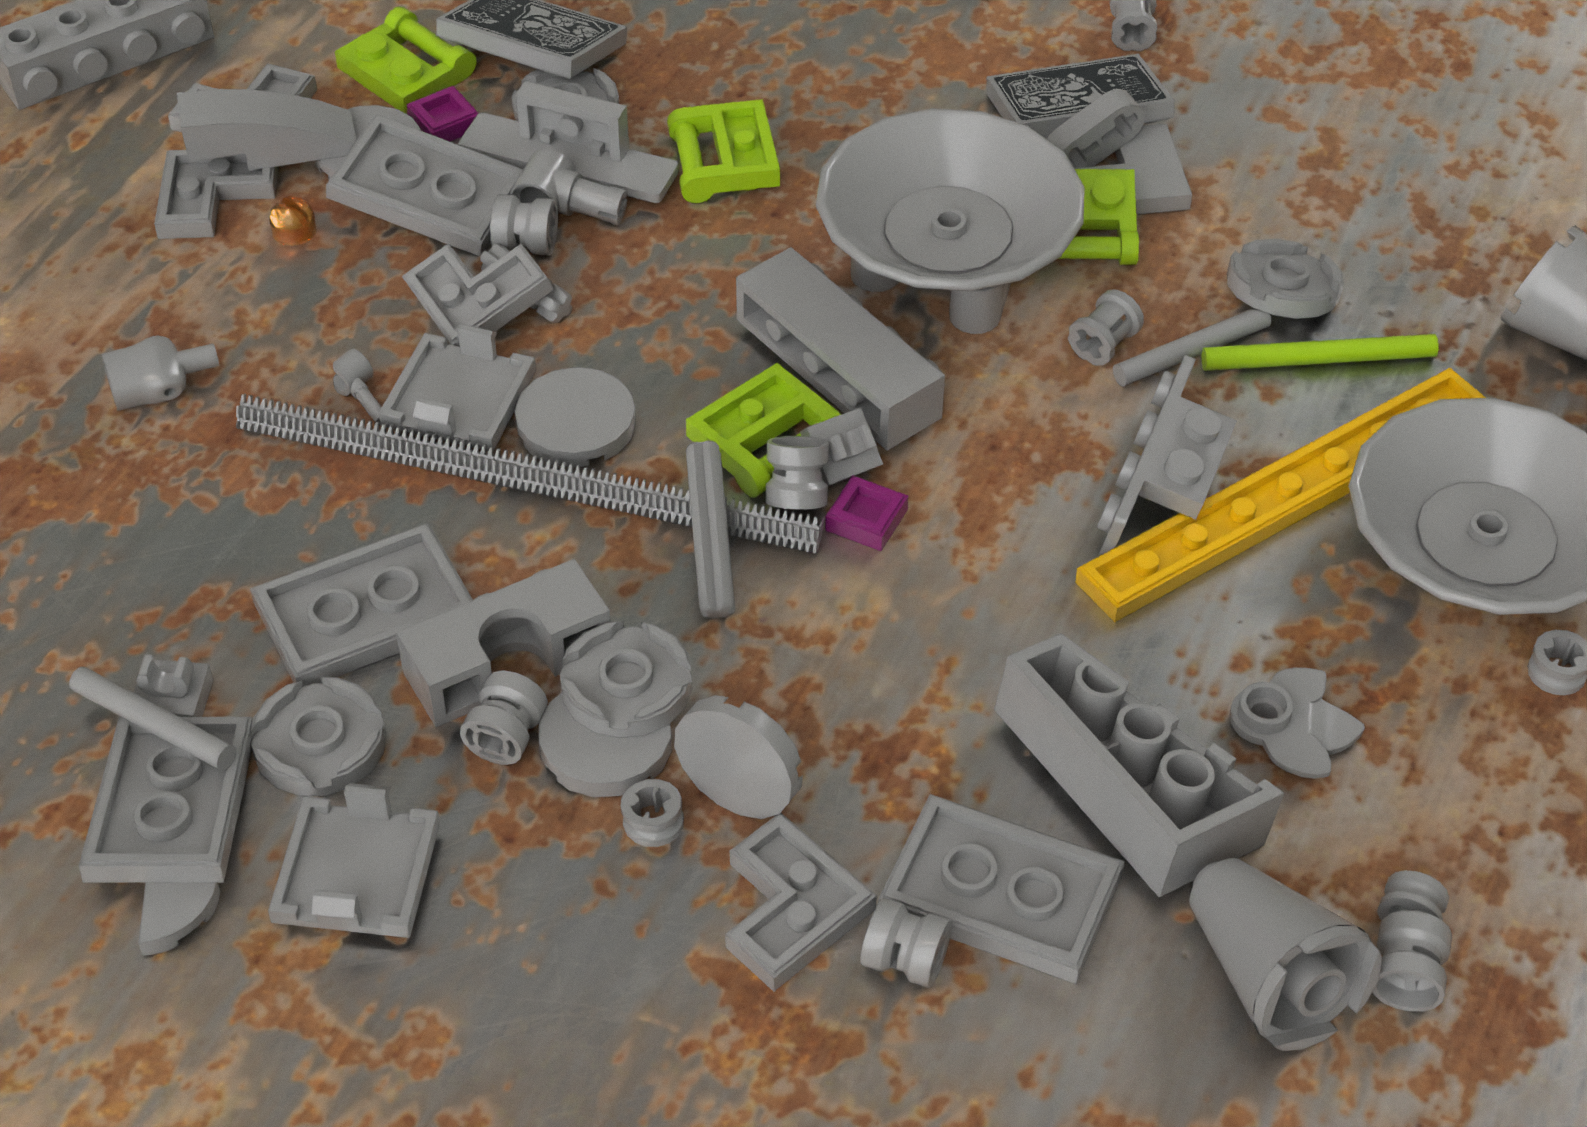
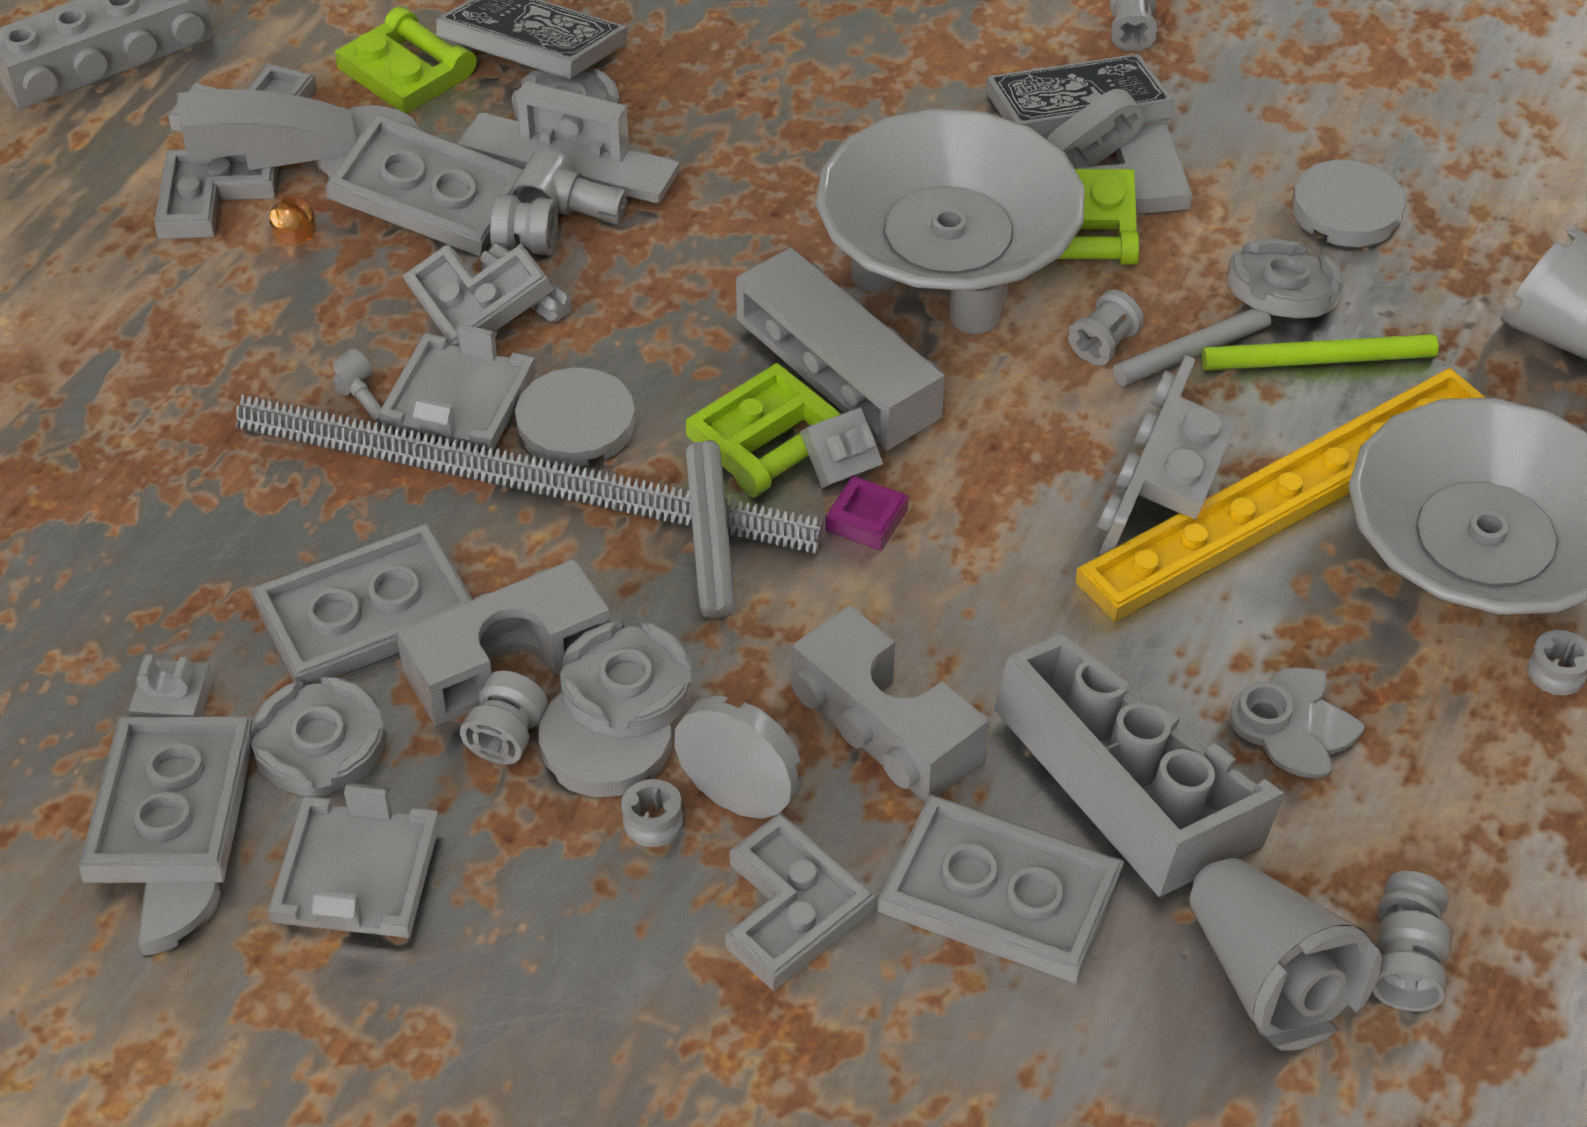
light grey bar [69,667,236,771] -> none
light grey piece [101,336,219,411] -> none
magenta tile [406,86,479,142] -> none
lime plate [667,99,780,203] -> none
light grey wheel [765,436,829,509] -> none
light grey wheel [860,897,952,988] -> none
none -> light grey arch [791,605,989,803]
none -> light grey tile [1292,159,1406,247]

